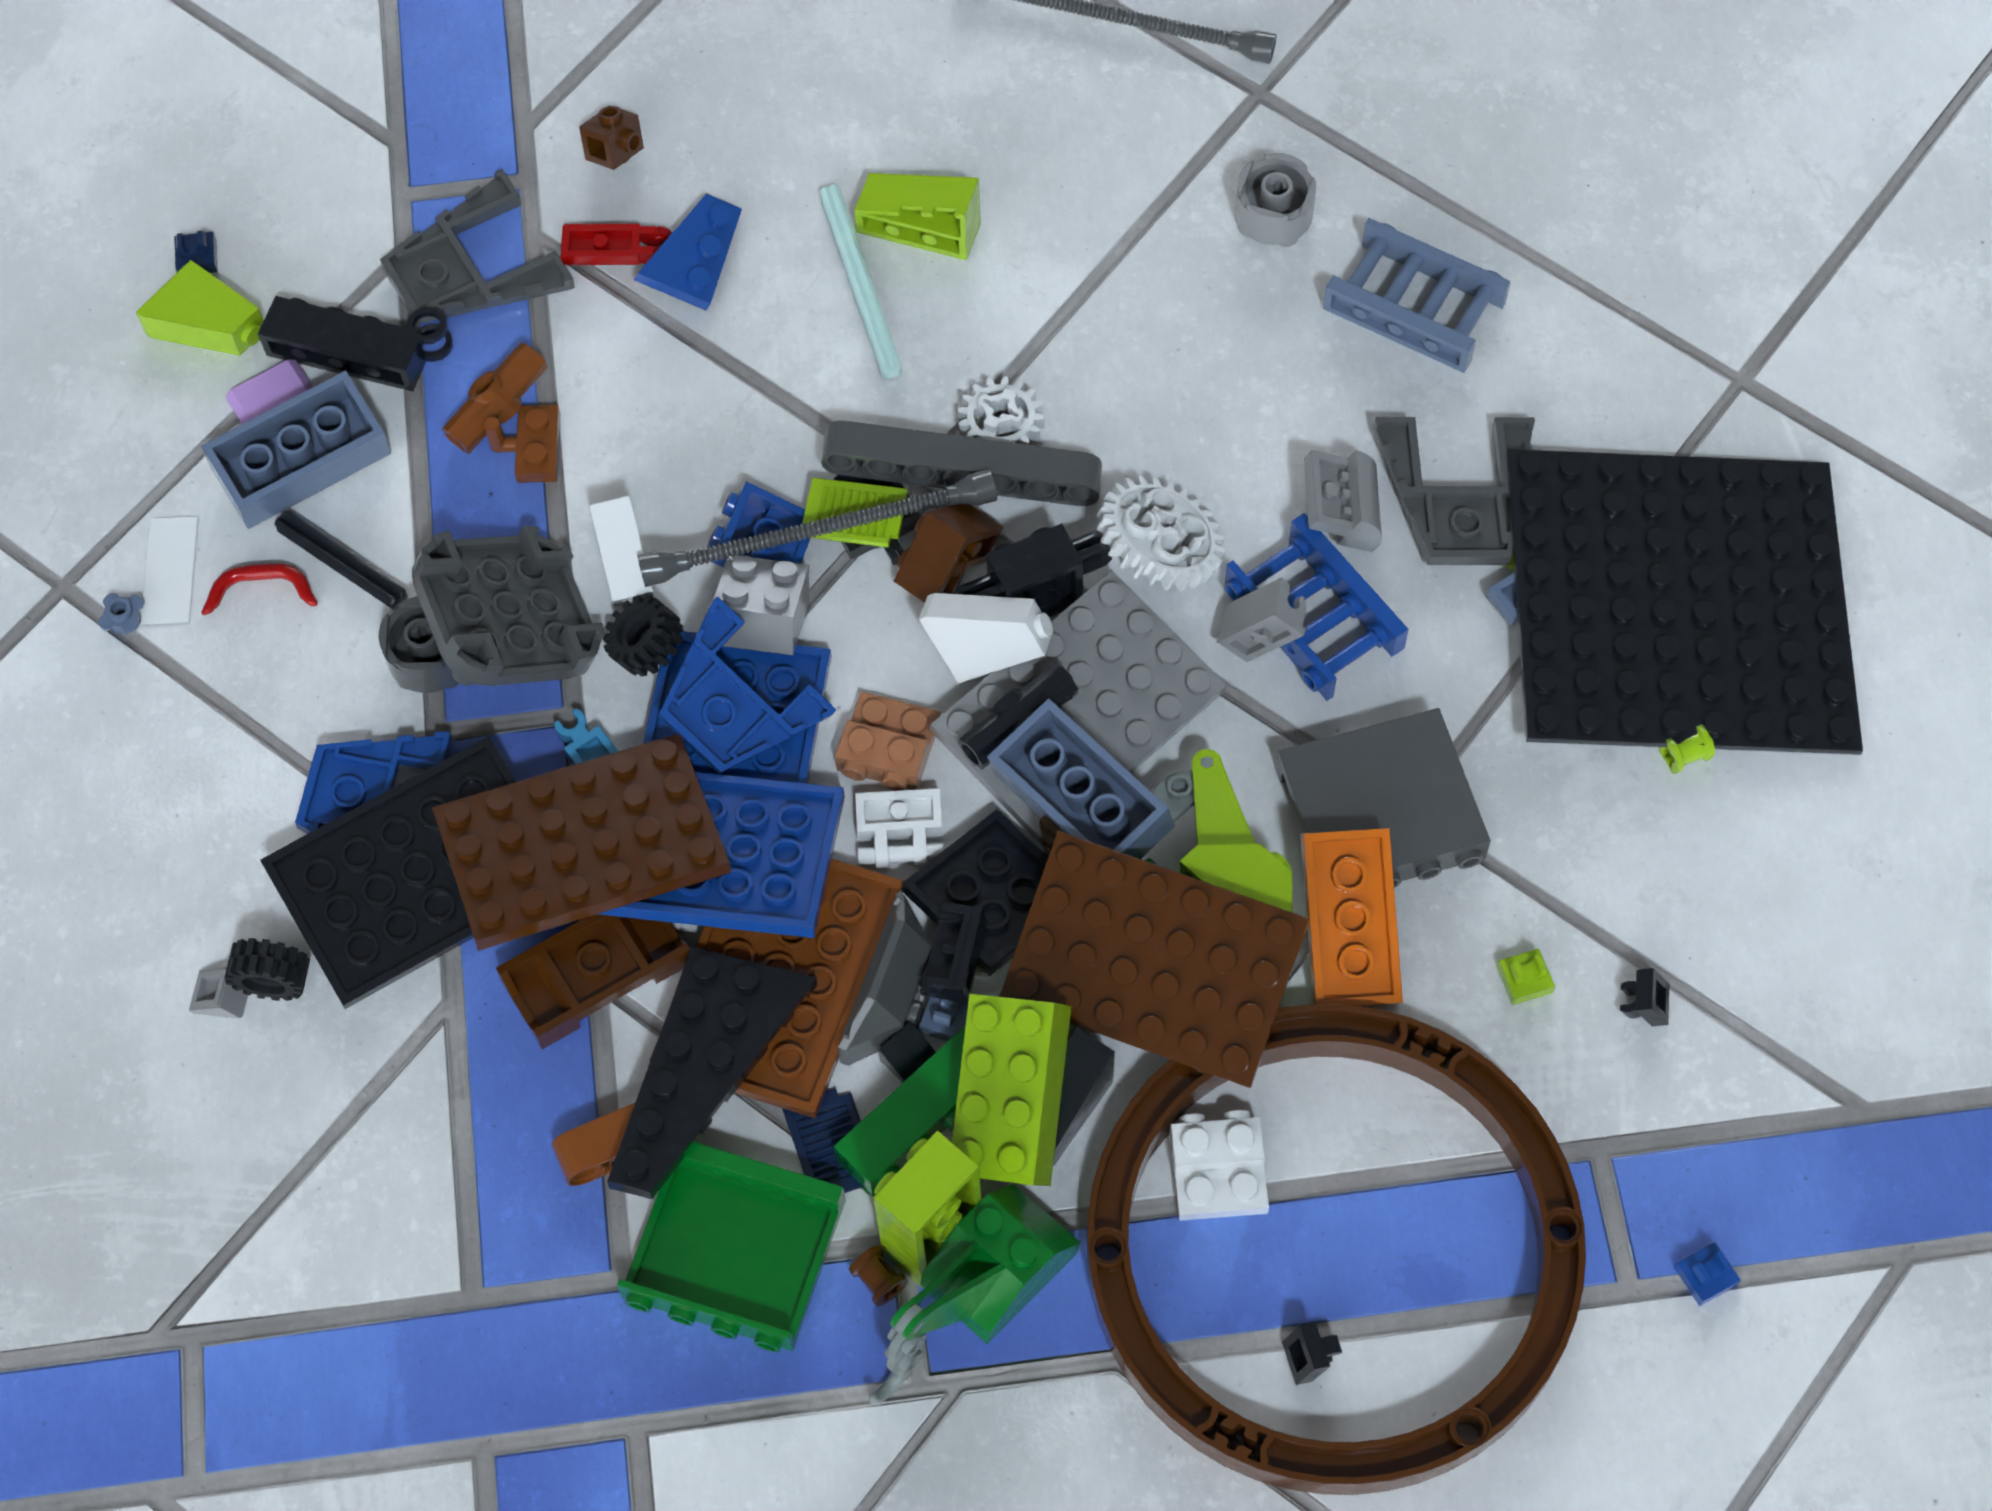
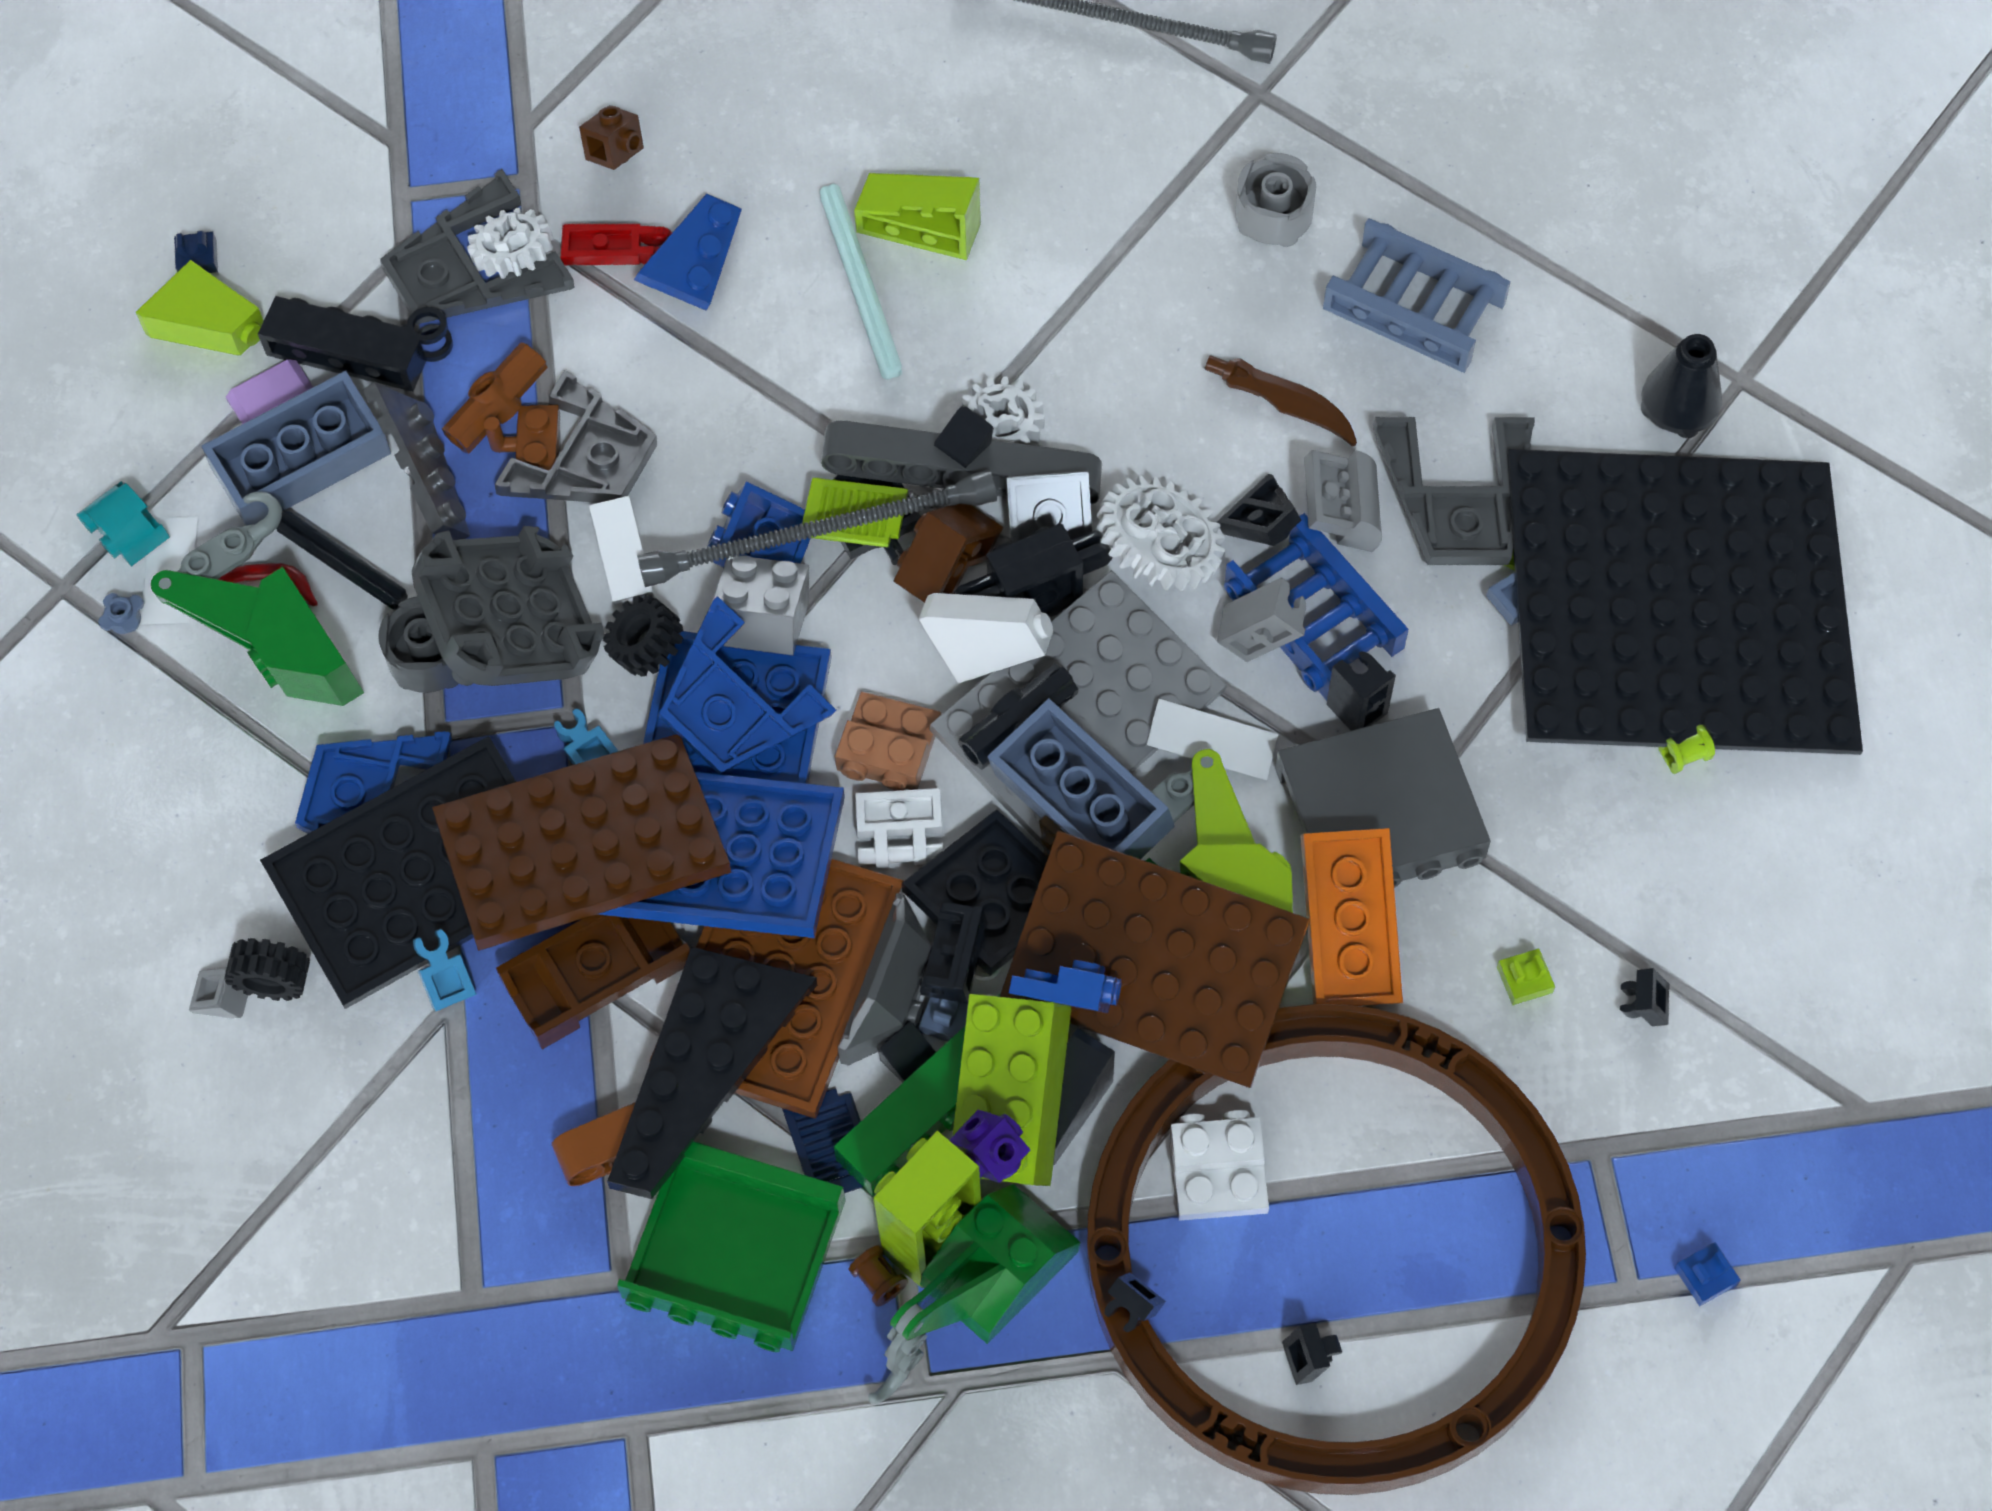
none -> teal cylinder [76,481,170,567]
none -> green slope [151,492,364,706]
none -> flat silver wing [363,382,470,540]
none -> dark azure plate [413,929,476,1011]
none -> white gear [467,208,554,279]
none -> flat silver wing [495,370,657,503]
none -> black slope [934,405,994,468]
none -> dark purple brick [949,1110,1030,1183]
none -> tile [1006,471,1092,543]
none -> blue plate [1009,960,1122,1013]
none -> black tile [1104,1273,1166,1332]
none -> white sticker [1147,698,1278,781]
none -> reddish brown sword [1205,355,1357,446]
none -> black wing [1217,474,1302,546]
none -> black hinge [1326,651,1396,731]
none -> black cone [1641,334,1722,438]

